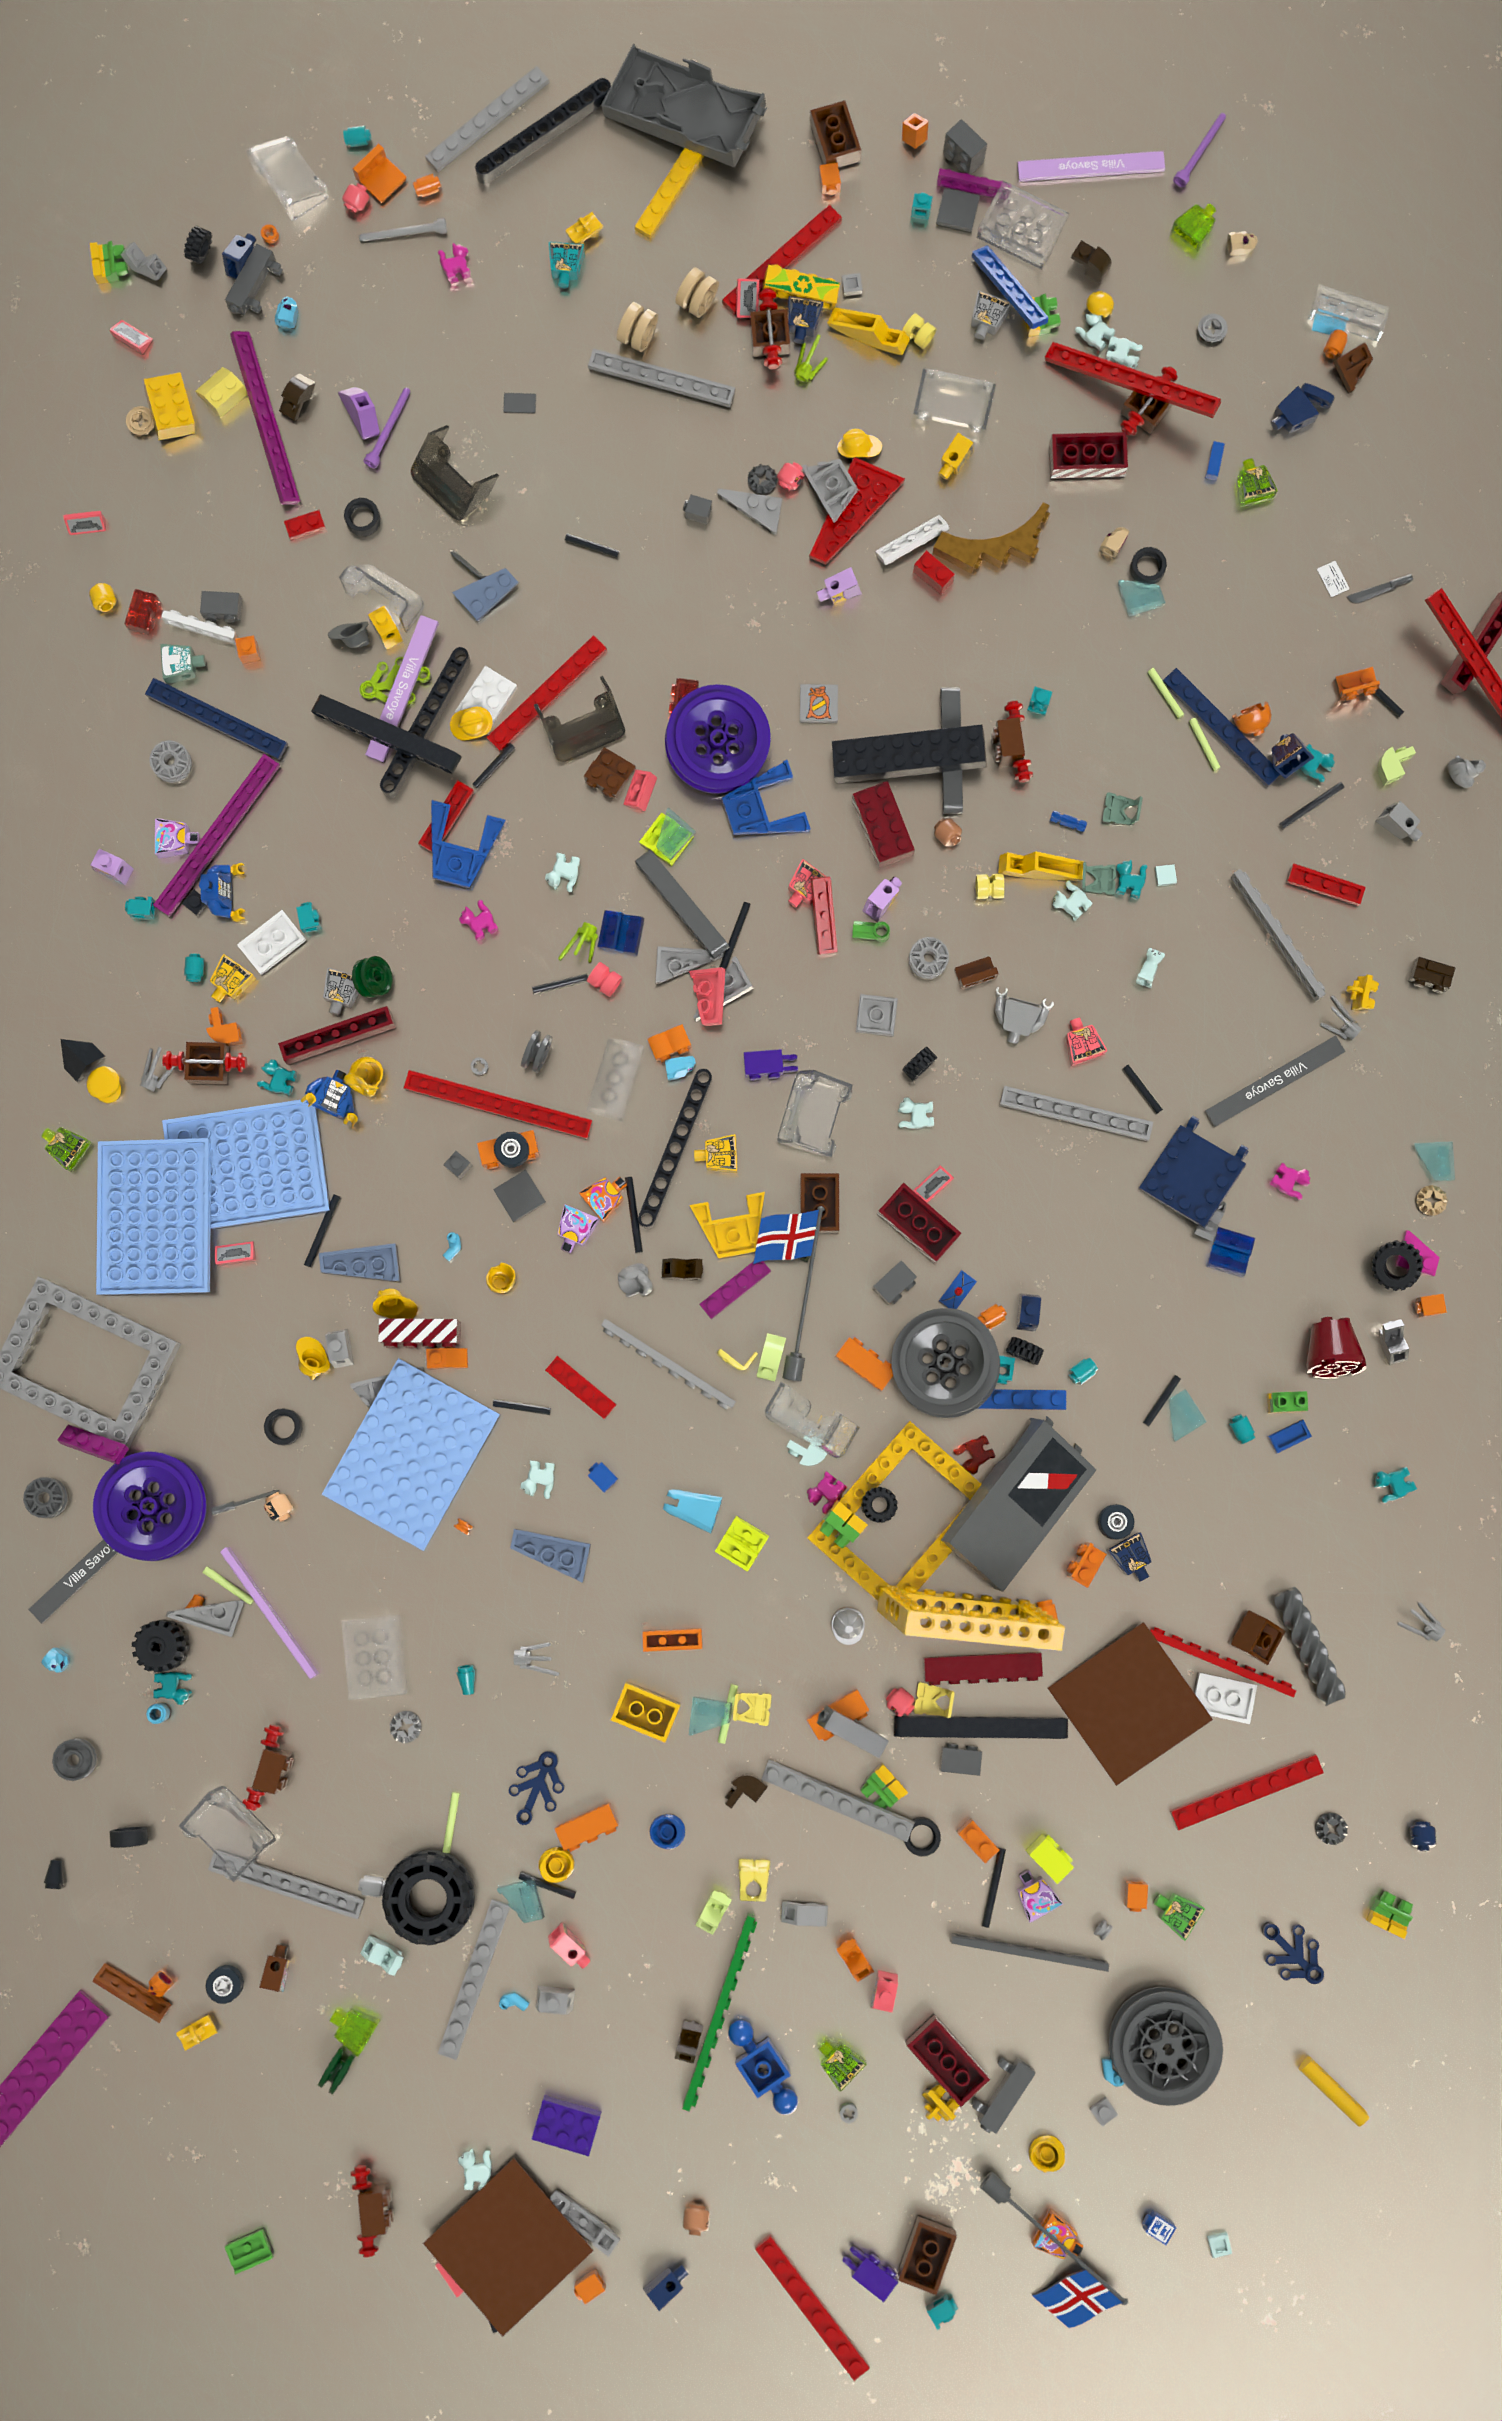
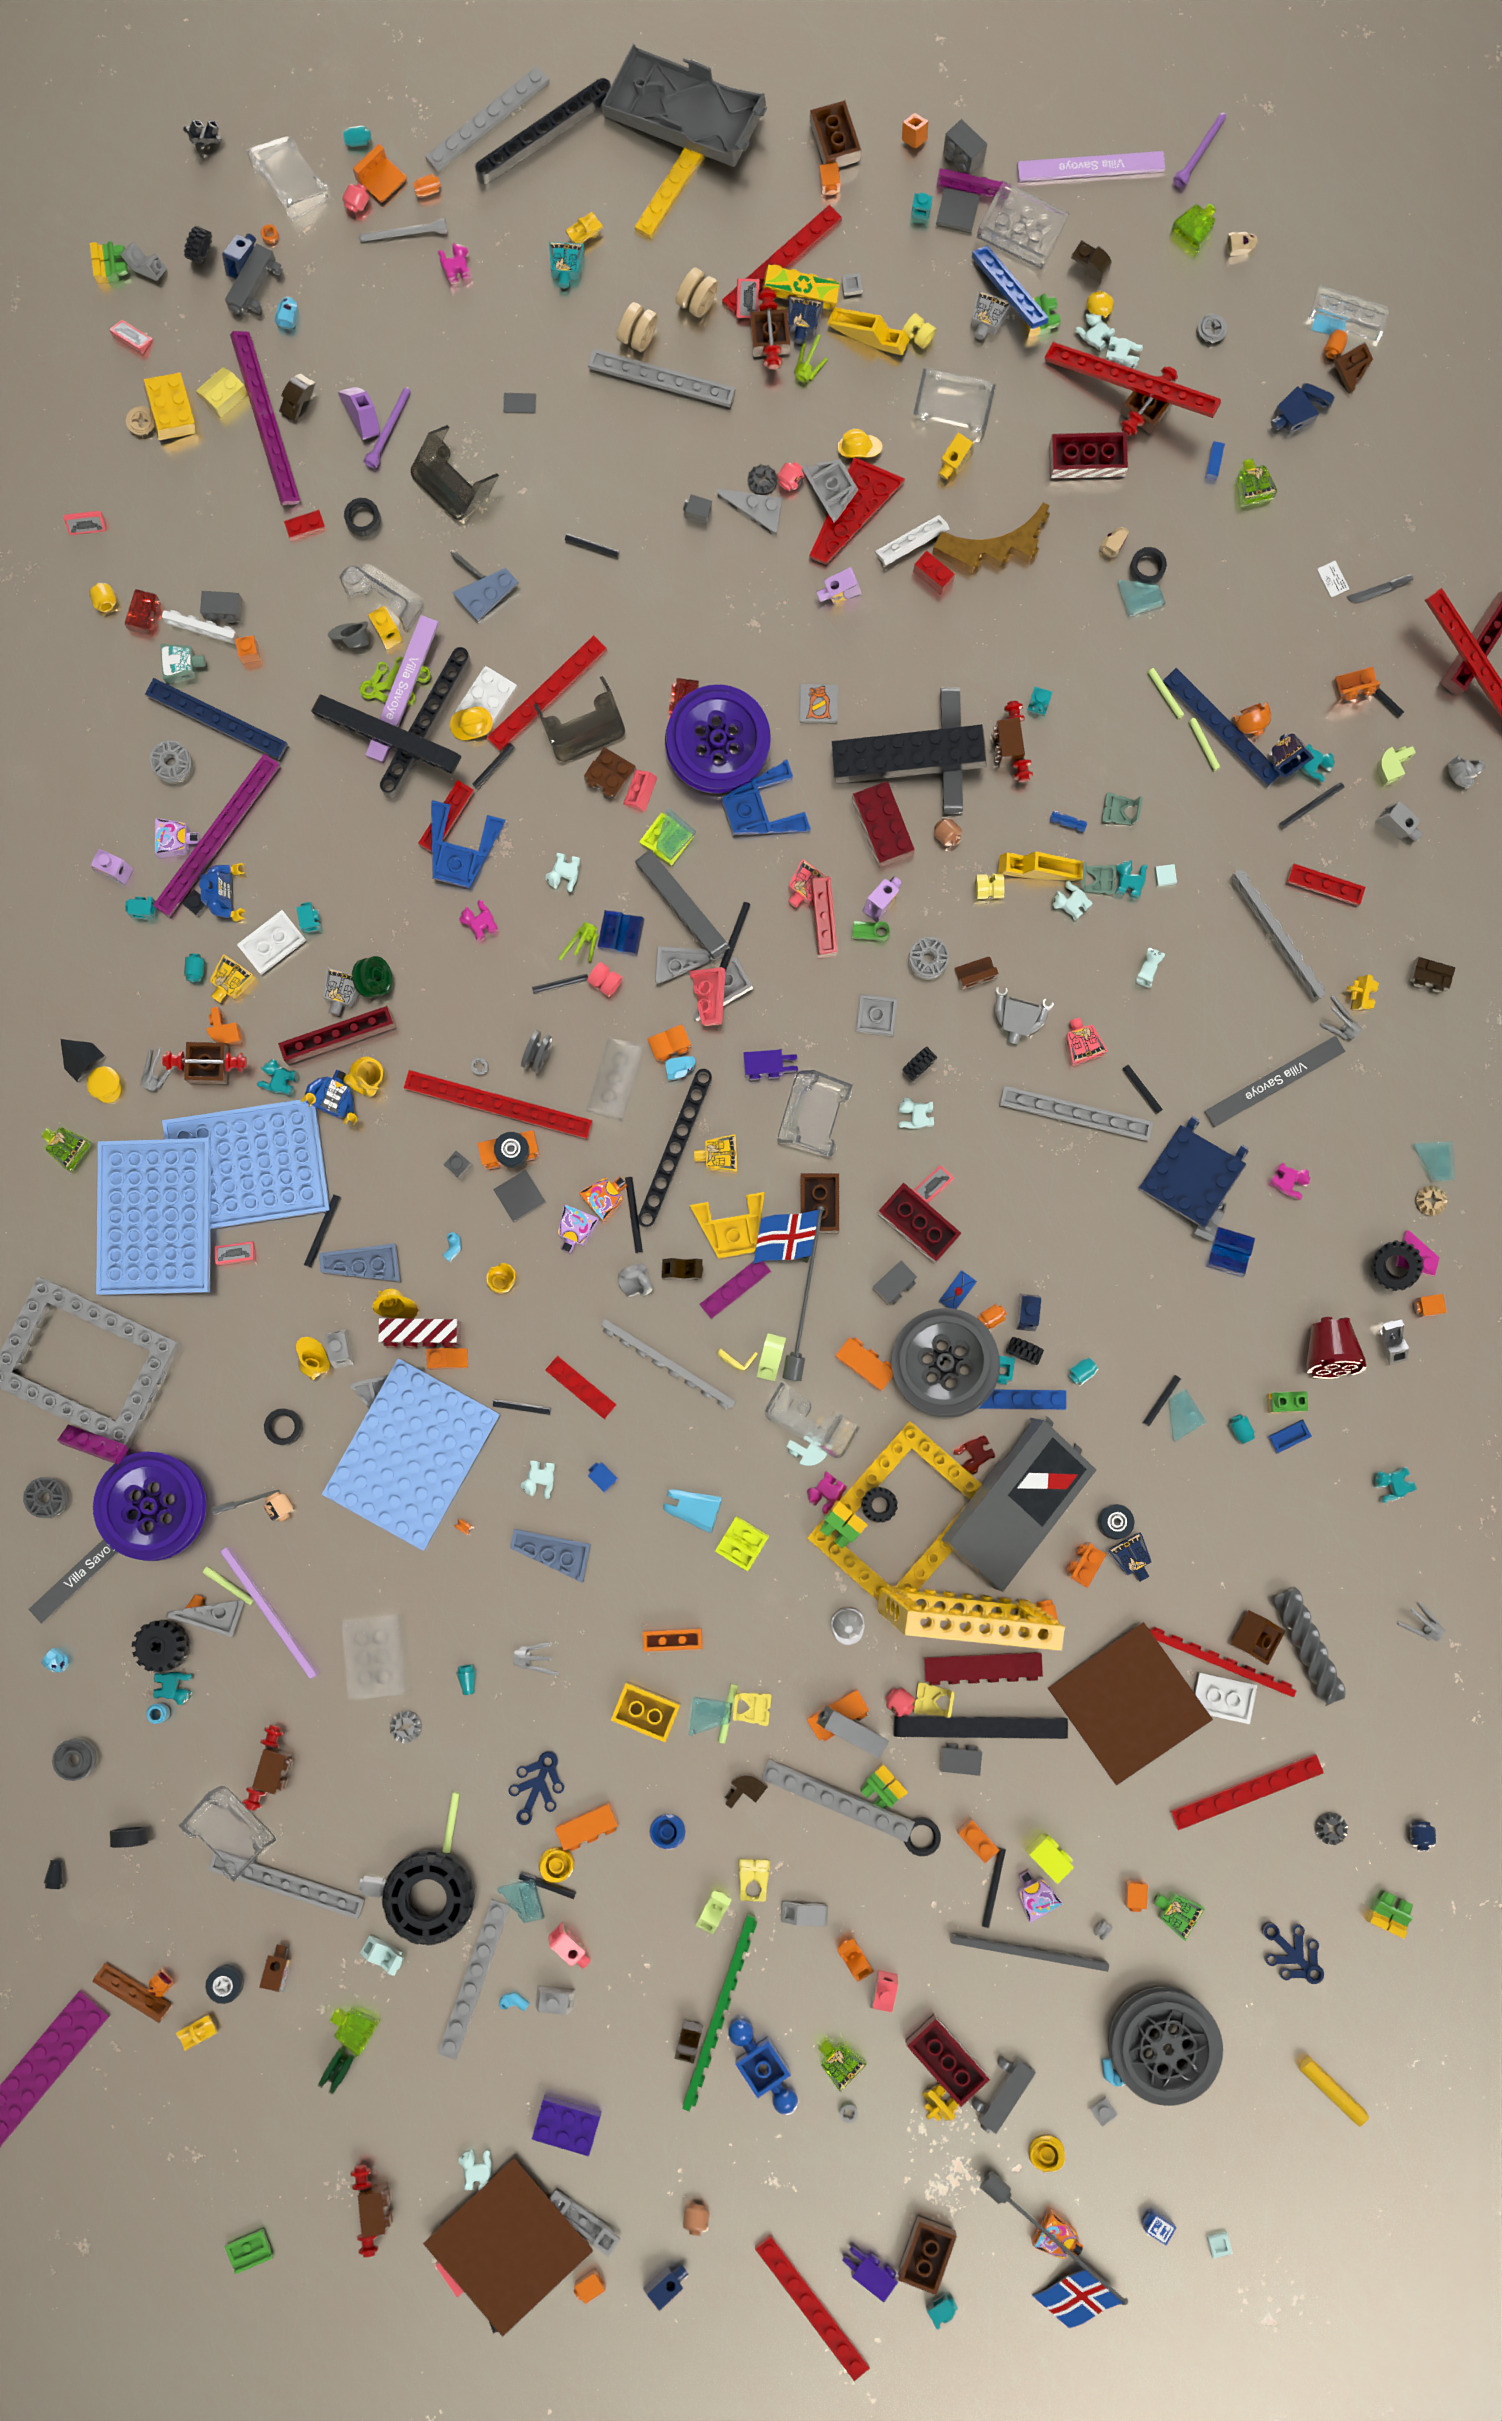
none -> black hips [183,119,221,150]

